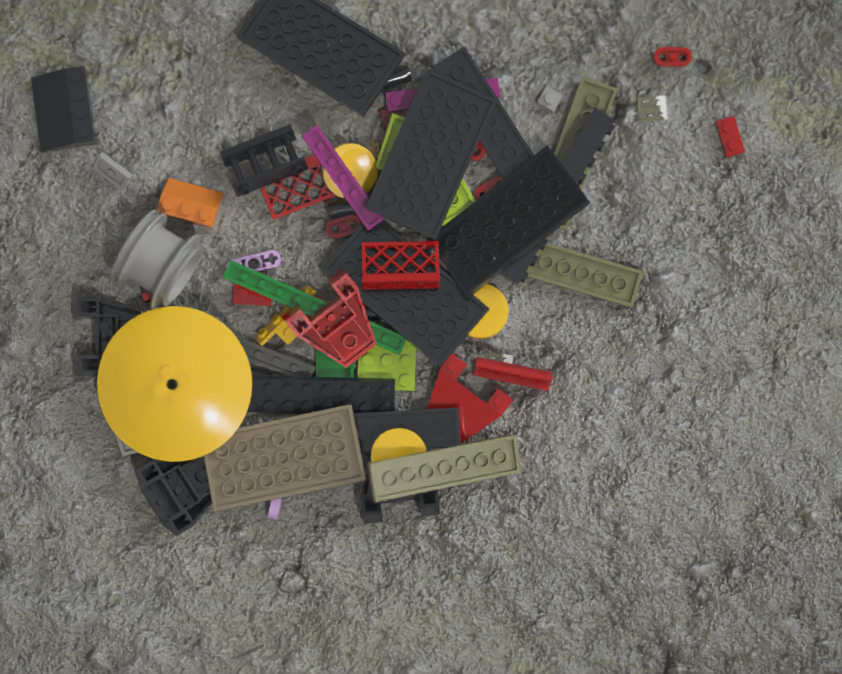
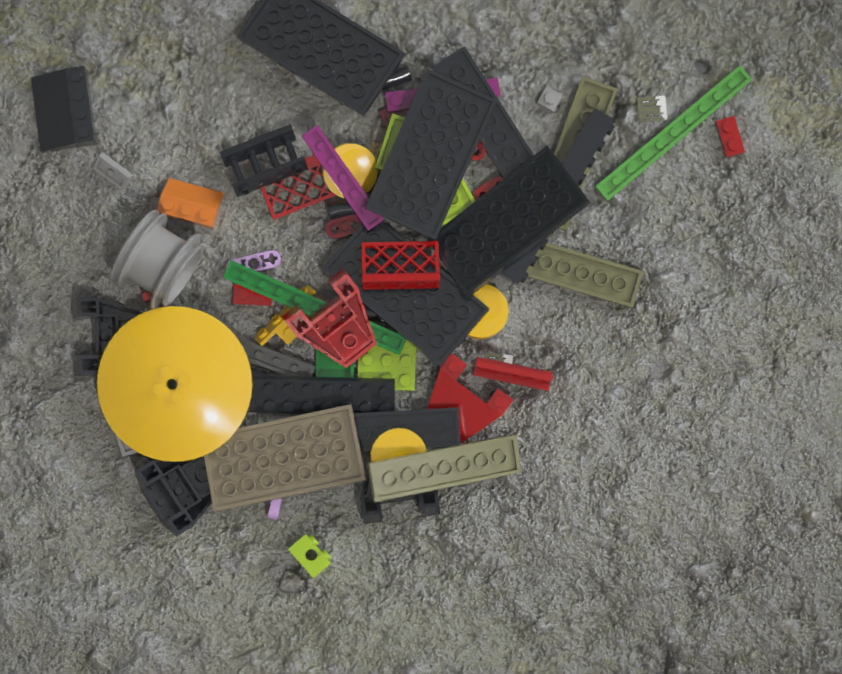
red plate [653,47,692,67] -> none
none -> lime brick [288,534,332,579]
none -> bright green plate [595,66,752,202]

